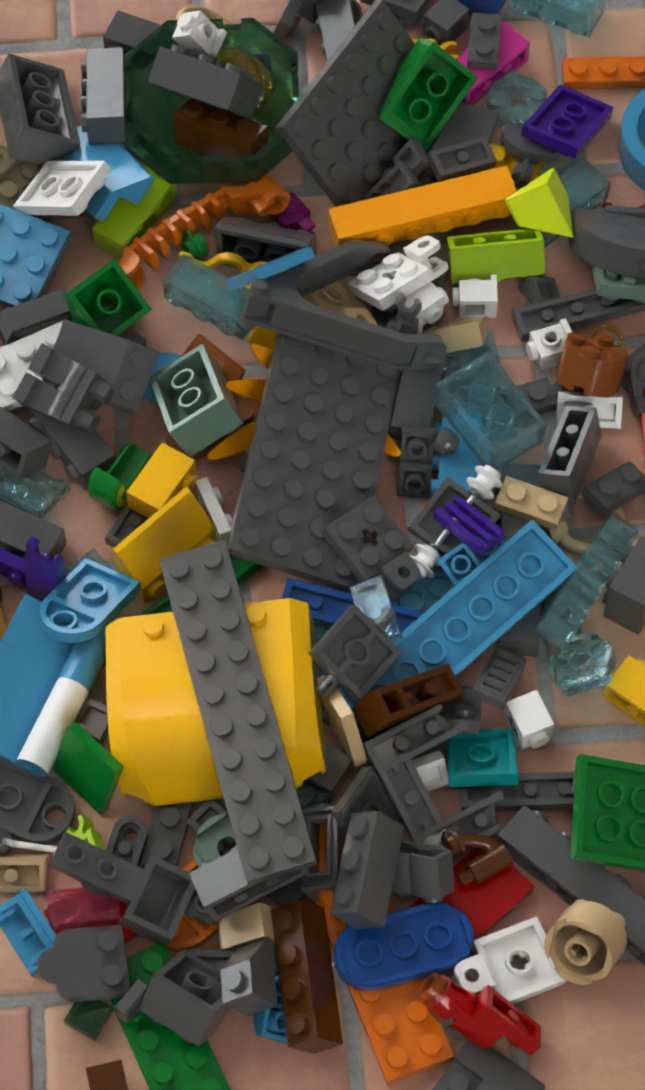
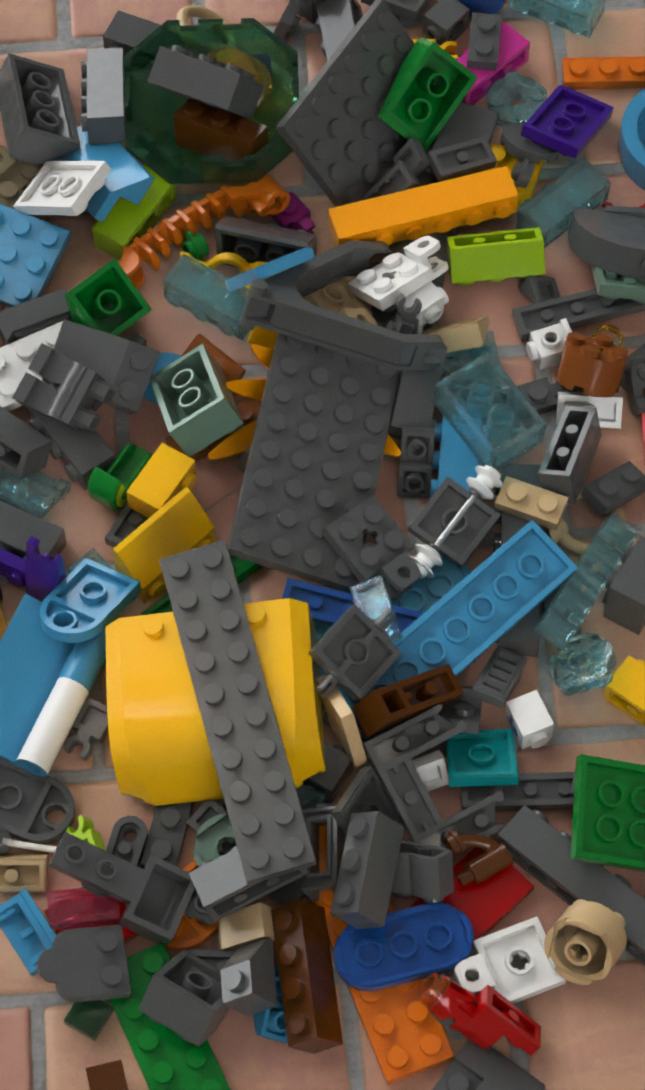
green tile [53,722,123,814] -> none
dark grey tile [115,979,148,1025] -> none
white brick [172,10,227,58] -> none
white plate [195,477,233,544] -> none
dark grey hinge [432,427,460,456] -> none
dark purple tile [434,496,504,555] -> none
dark azure slope [437,534,506,586] -> none
white brick [452,274,498,318] -> none
neon yellow slope [505,168,574,238] -> none

